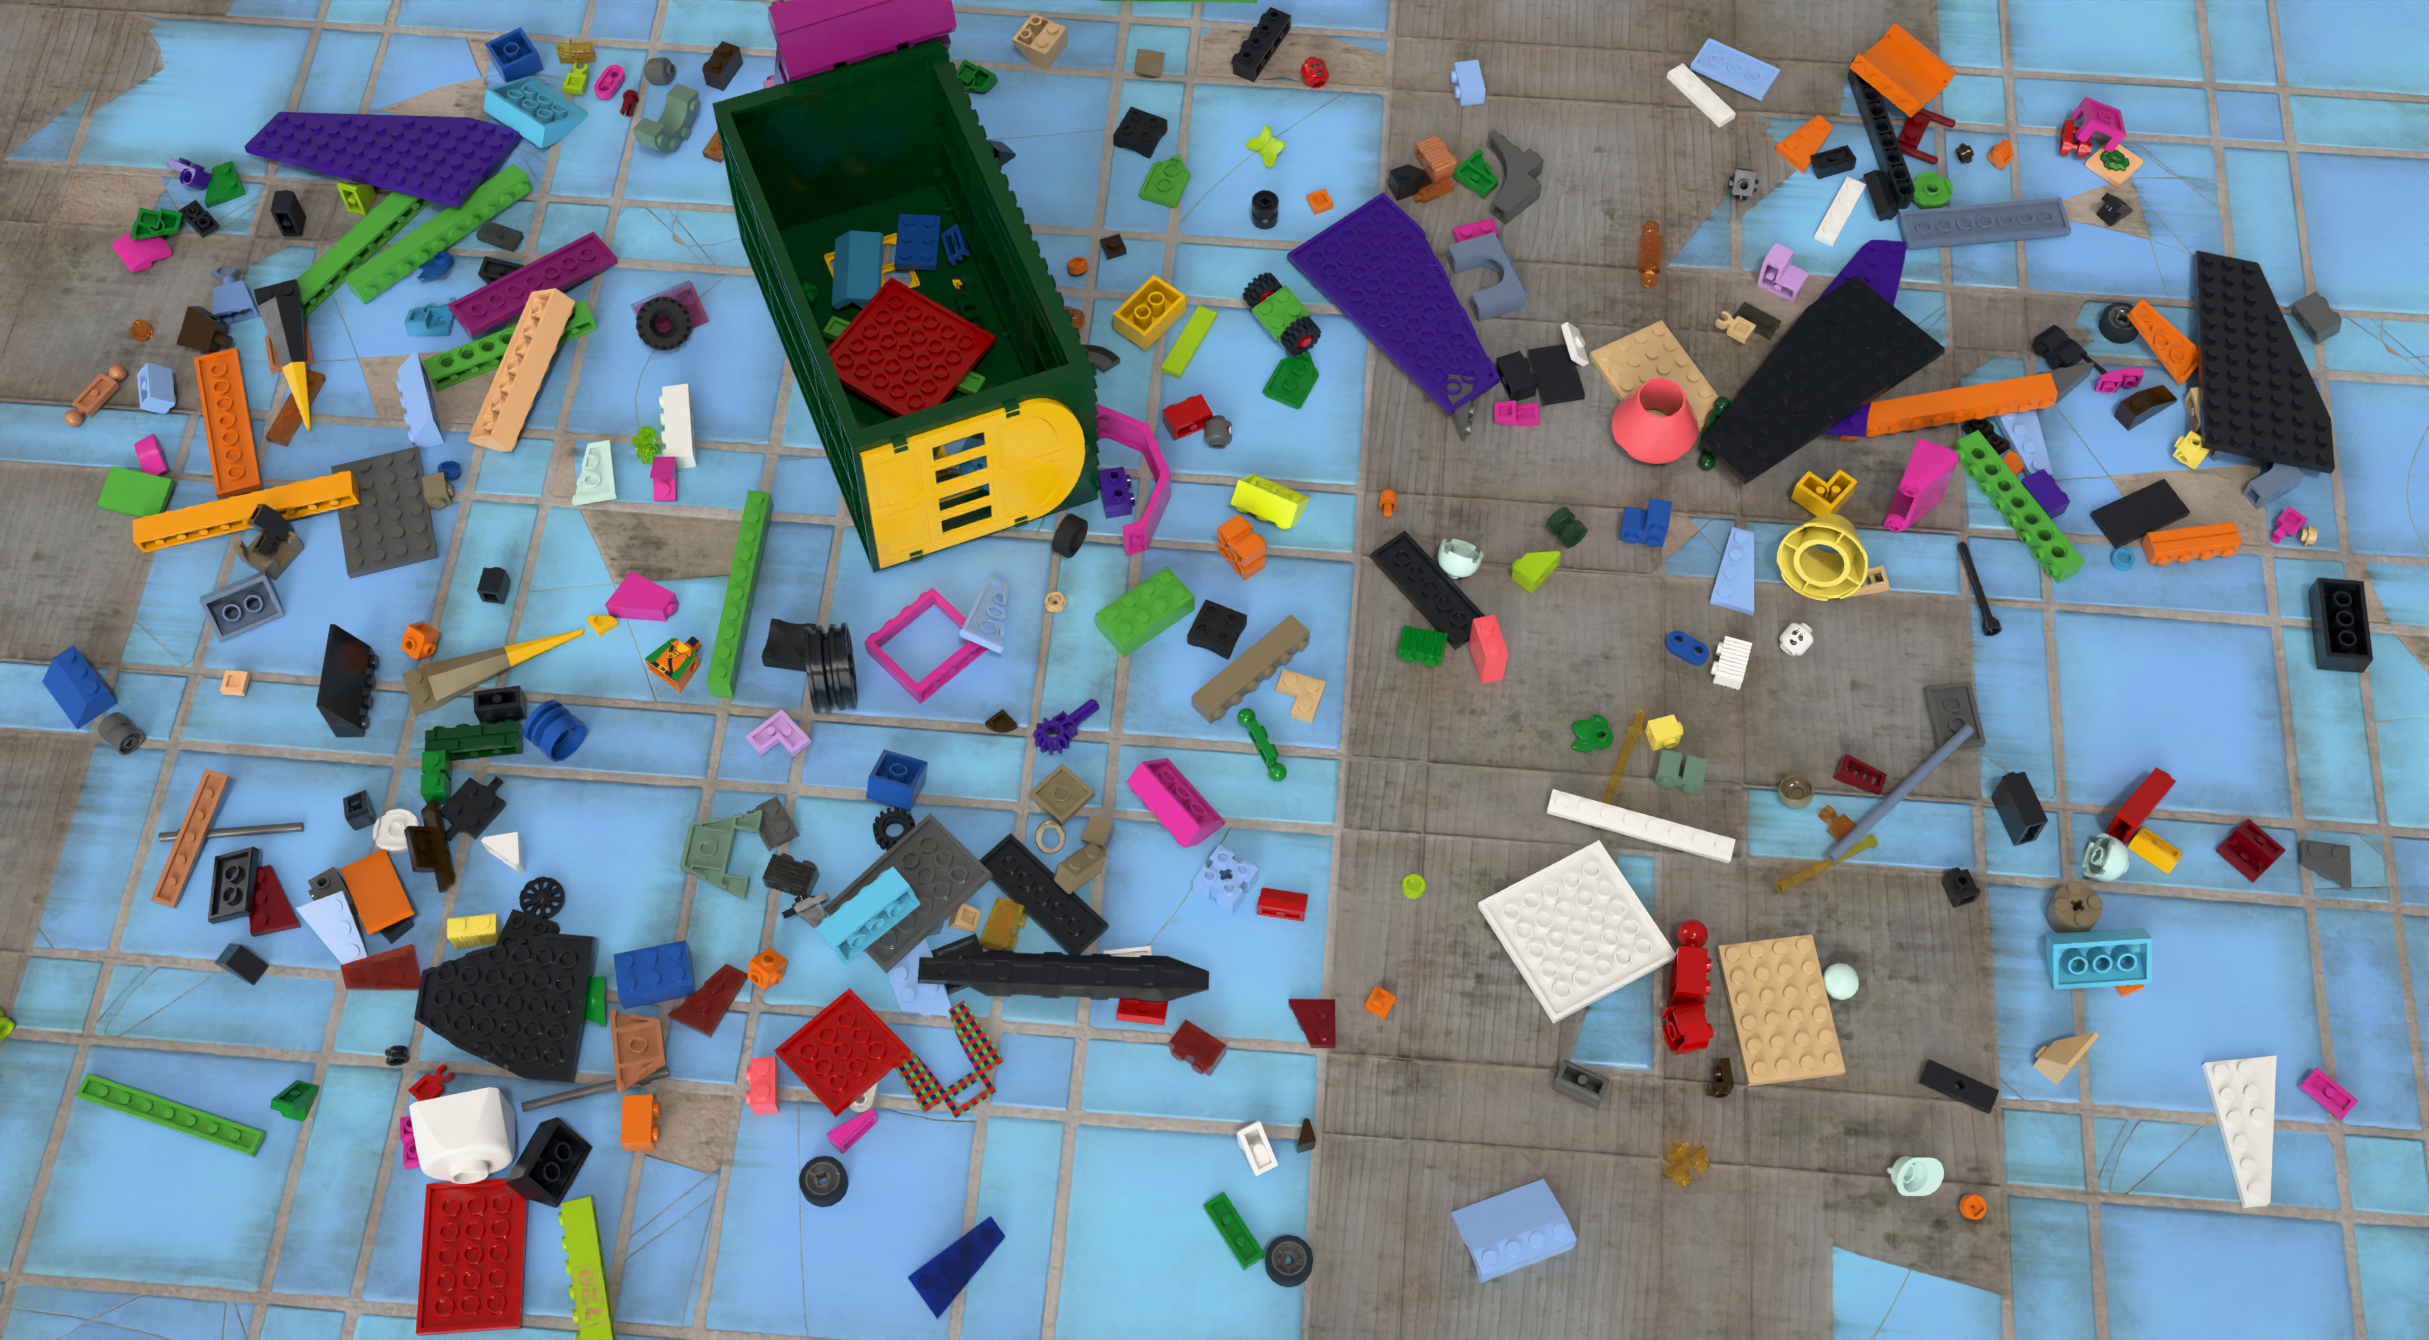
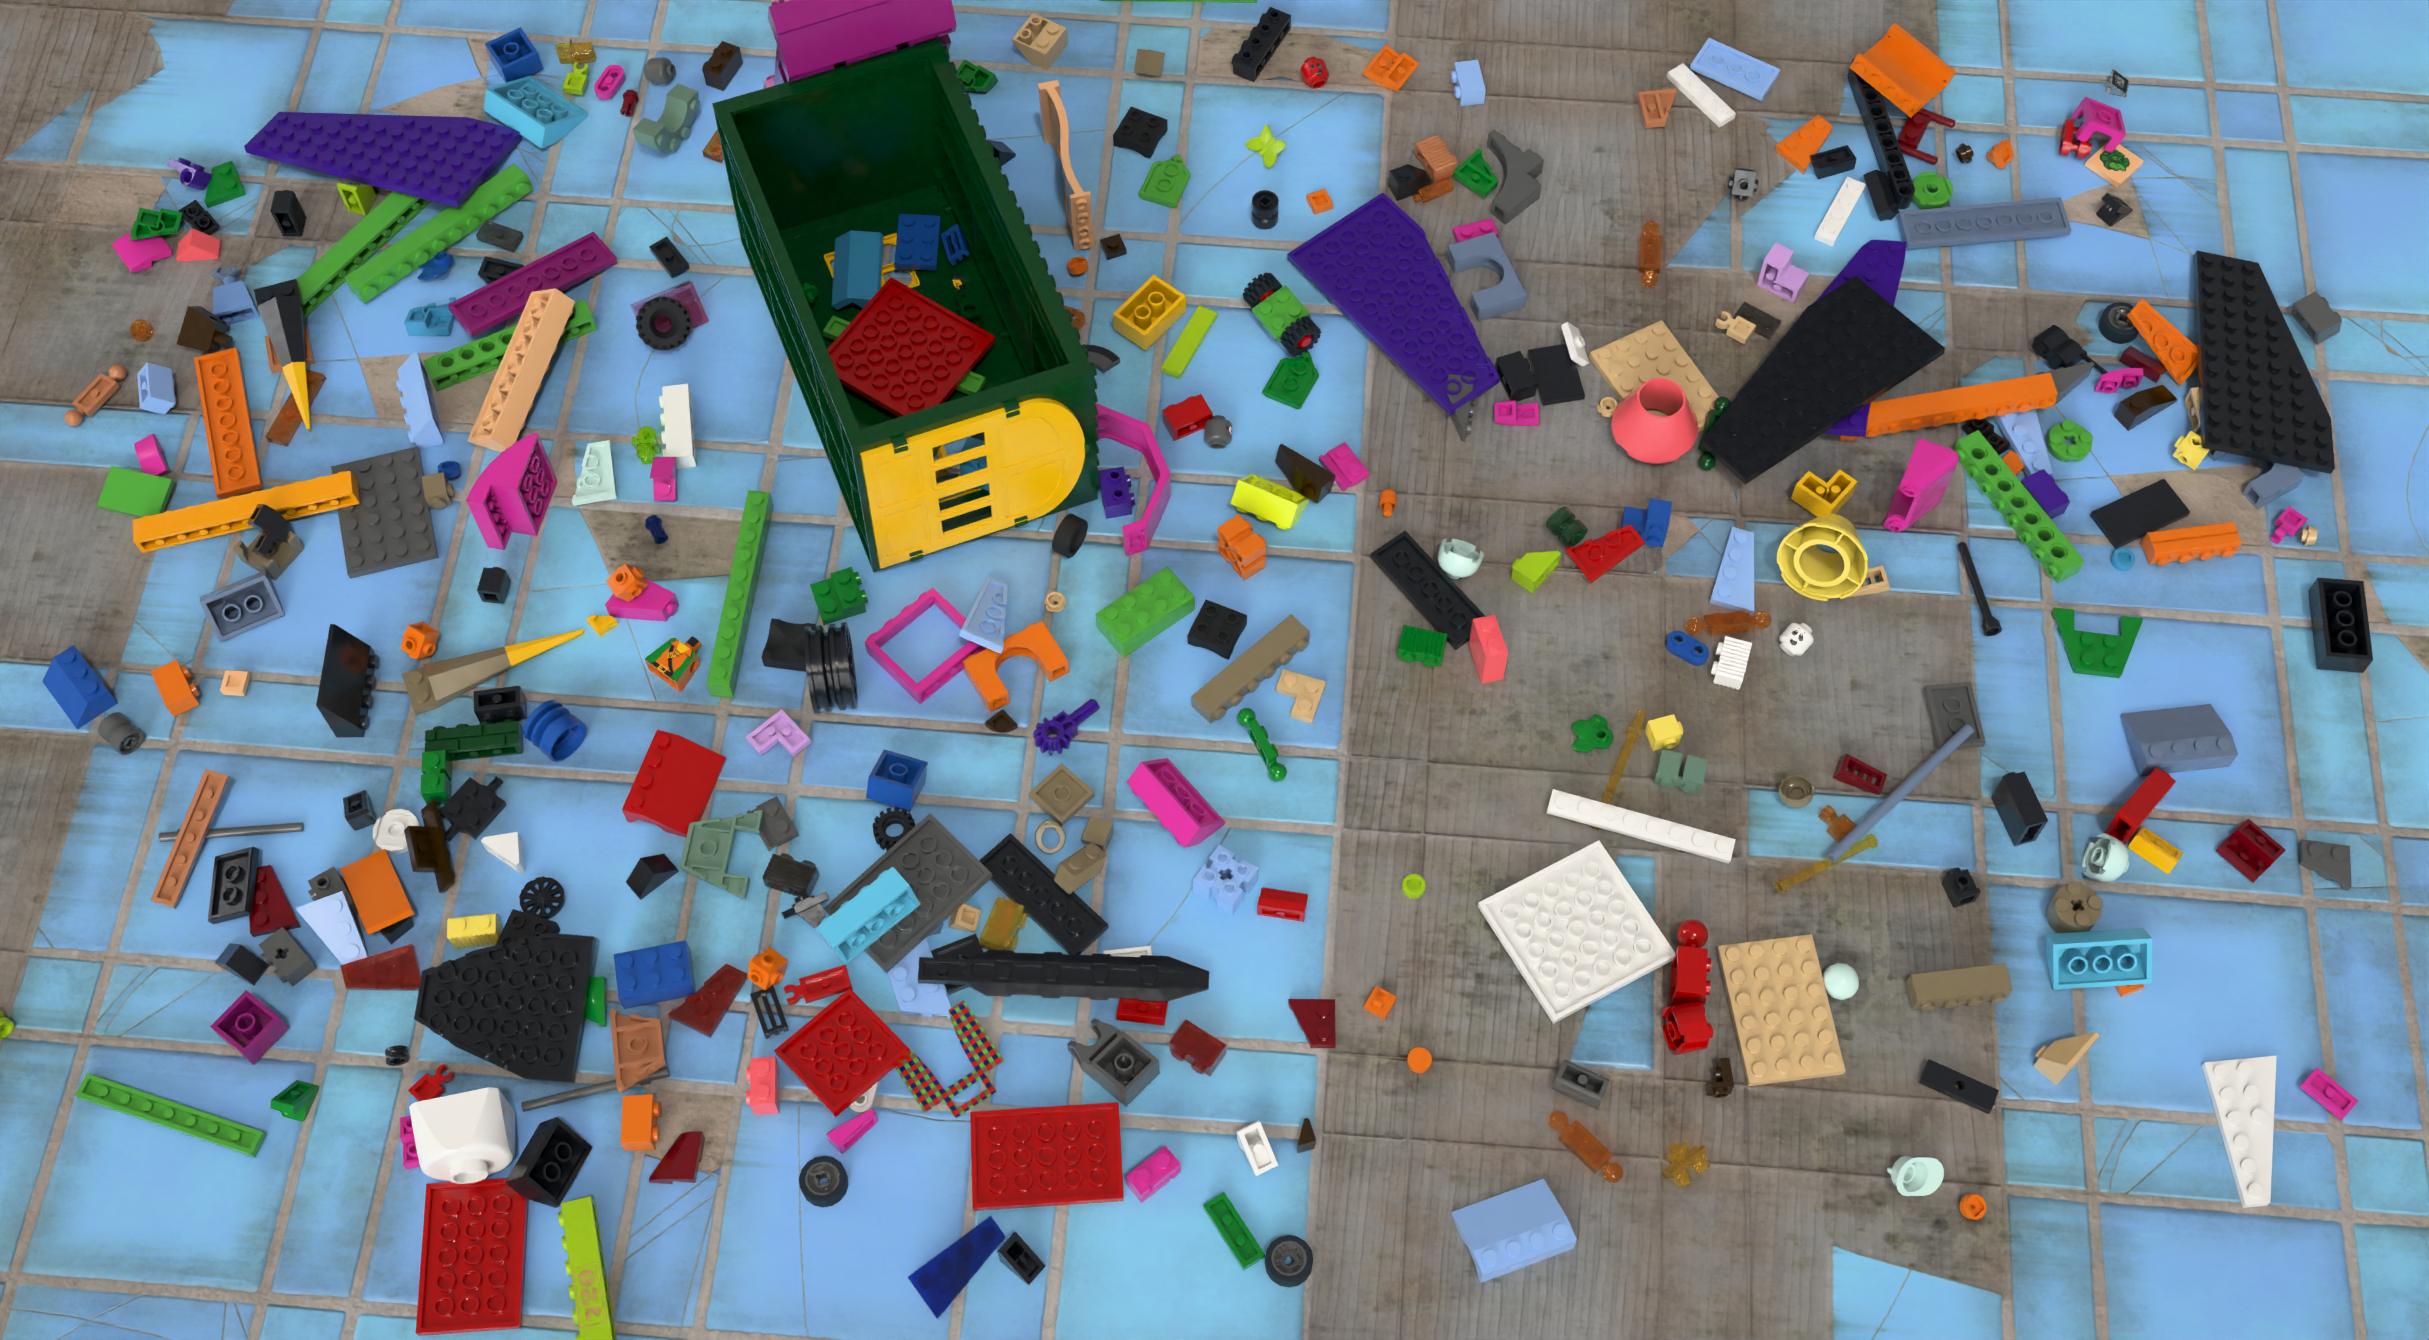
none -> orange brick [150,659,200,717]
none -> coral slope [176,228,222,261]
none -> magenta brick [210,990,289,1065]
none -> dark grey brick [259,927,317,986]
none -> dark pink slope [466,433,558,550]
none -> orange brick [606,563,648,602]
none -> red piece [622,729,726,837]
none -> black slope [626,854,679,900]
none -> clear blue pin [645,515,668,544]
none -> black plate [649,237,690,278]
none -> dark red slope [649,1132,705,1184]
none -> black tile [750,986,789,1039]
none -> red plate [784,965,853,1005]
none -> green plate [810,567,868,625]
none -> orange arch [962,621,1070,713]
none -> red plate [970,1102,1124,1211]
none -> black slope [997,1232,1045,1285]
none -> light nougat panel [1038,80,1095,250]
none -> dark grey brick [1067,1018,1160,1107]
none -> dark pink brick [1126,1146,1181,1203]
none -> dark brown slope [1275,444,1336,504]
none -> dark pink plate [1319,442,1369,492]
none -> orange slope [1362,44,1419,91]
none -> orange tile [1407,1047,1432,1073]
none -> clear orange plate [1549,1111,1624,1183]
none -> red wing [1565,524,1645,583]
none -> tan plate [1597,397,1618,418]
none -> nougat wing [1637,88,1677,128]
none -> clear orange plate [1686,611,1771,635]
none -> dark tan brick [1905,963,2013,1012]
none -> bright green plate [2046,420,2093,462]
none -> green wing [2051,607,2143,678]
none -> slope [2106,69,2129,97]
none -> dark red slope [2119,346,2167,383]
none -> sand blue slope [2120,704,2238,777]

